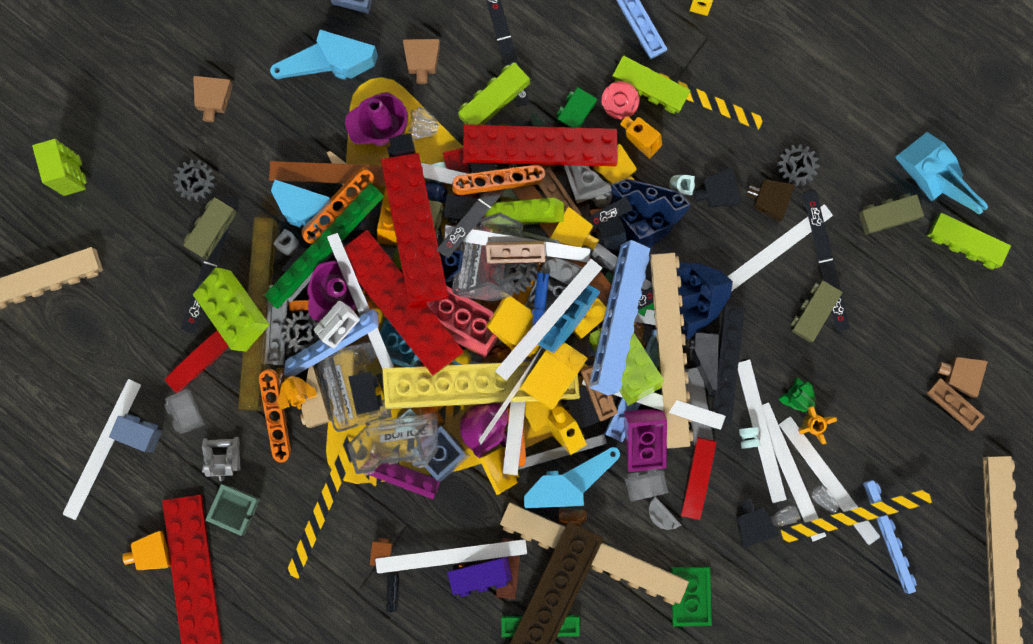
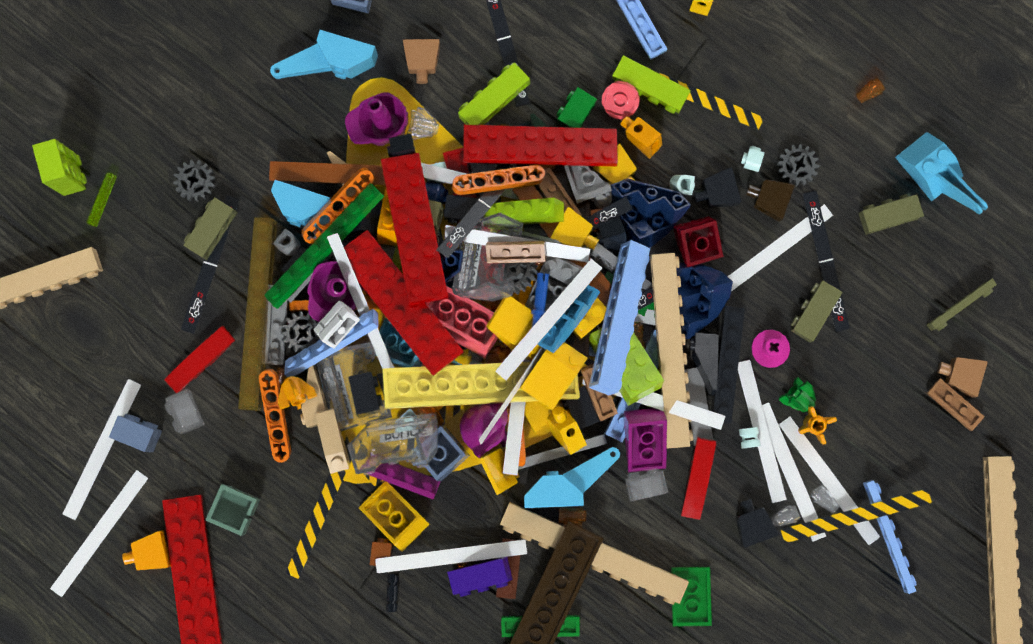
medium nougat torso [193,76,233,122] -> none
lime brick [193,267,270,352] -> none
light grey piece [202,437,240,481] -> none
light grey tile [649,496,681,530] -> none
lime brick [927,213,1011,269] -> none
none -> white sticker [50,470,148,597]
none -> clear neon green axle [87,172,117,227]
none -> tan slope [315,408,350,474]
none -> yellow slope [359,481,429,552]
none -> dark red slope [673,216,724,267]
none -> light aqua plate [741,146,764,172]
none -> dark pink piece [752,330,790,368]
none -> clear orange cone [855,77,885,103]
none -> olive plate [927,278,997,331]

